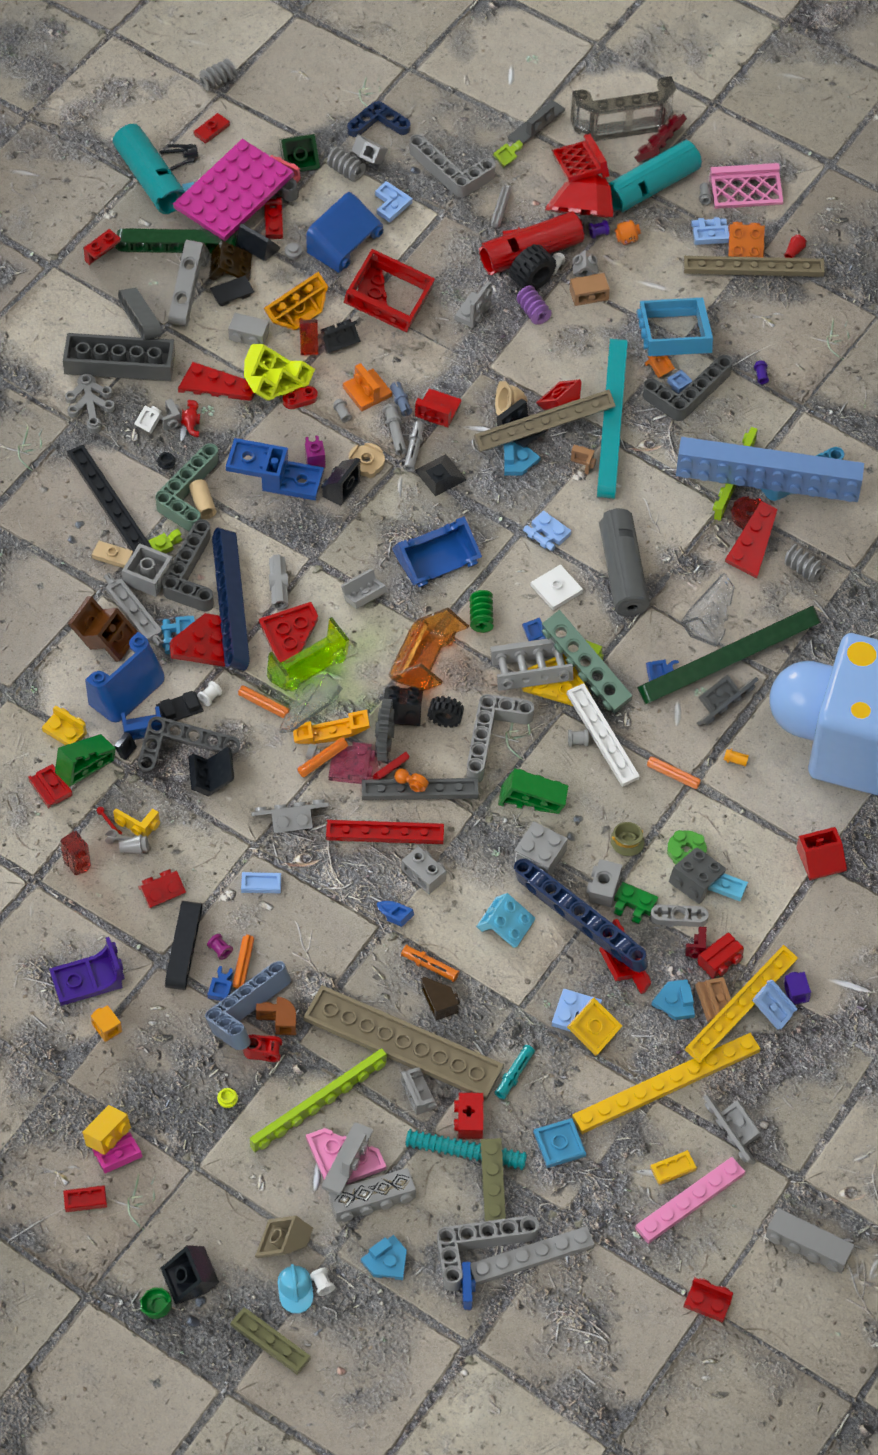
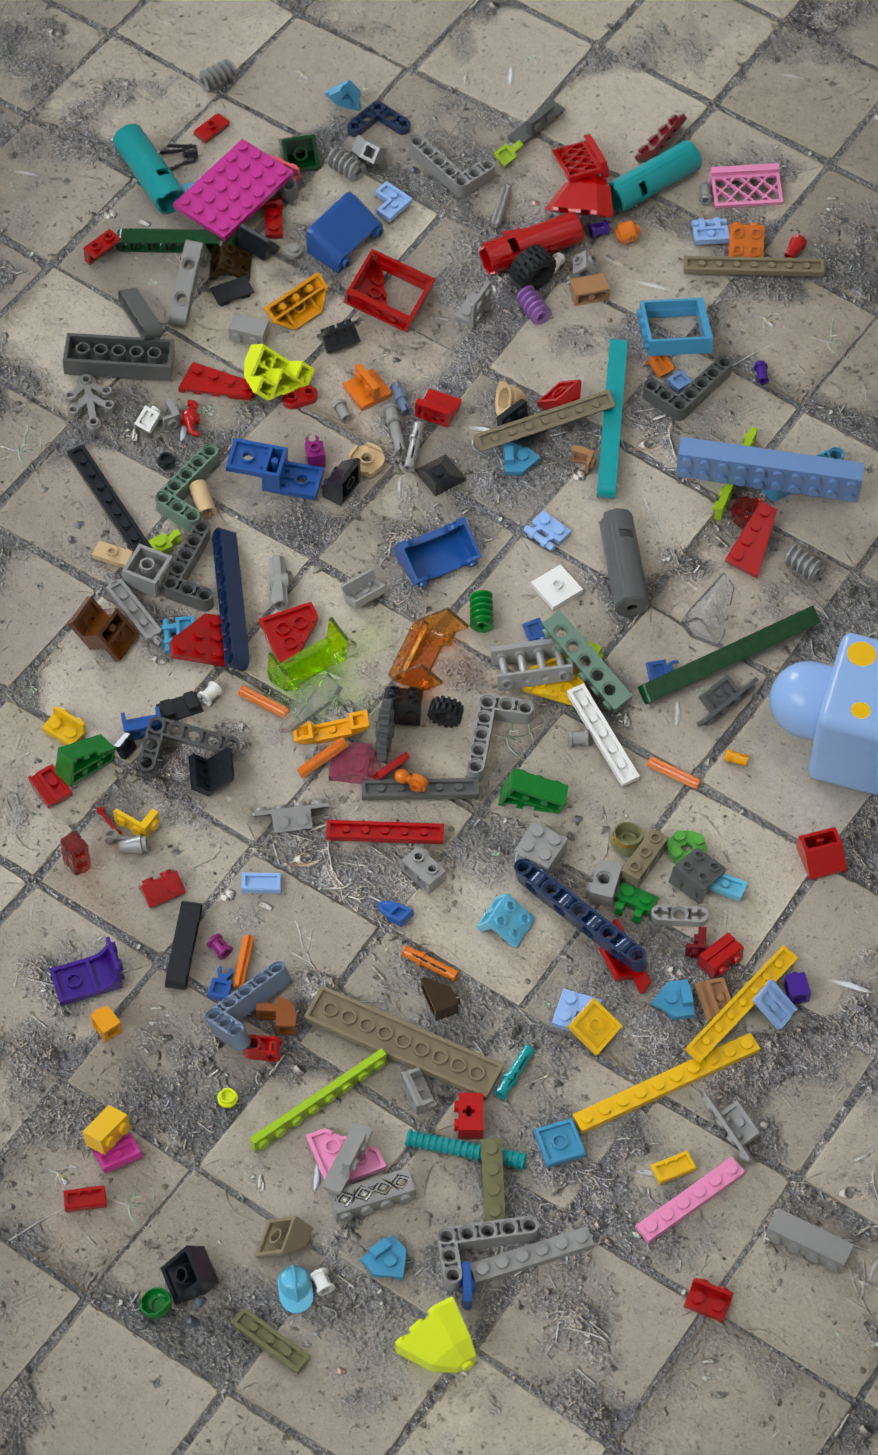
blue windscreen [85,632,165,722] -> none
clear red piece [299,318,319,355] -> none
clear smoke windscreen [570,76,676,141] -> none
none -> dark azure plate [325,79,361,111]
none -> neon yellow brick [395,1296,476,1373]
none -> dark tan brick [620,828,669,888]

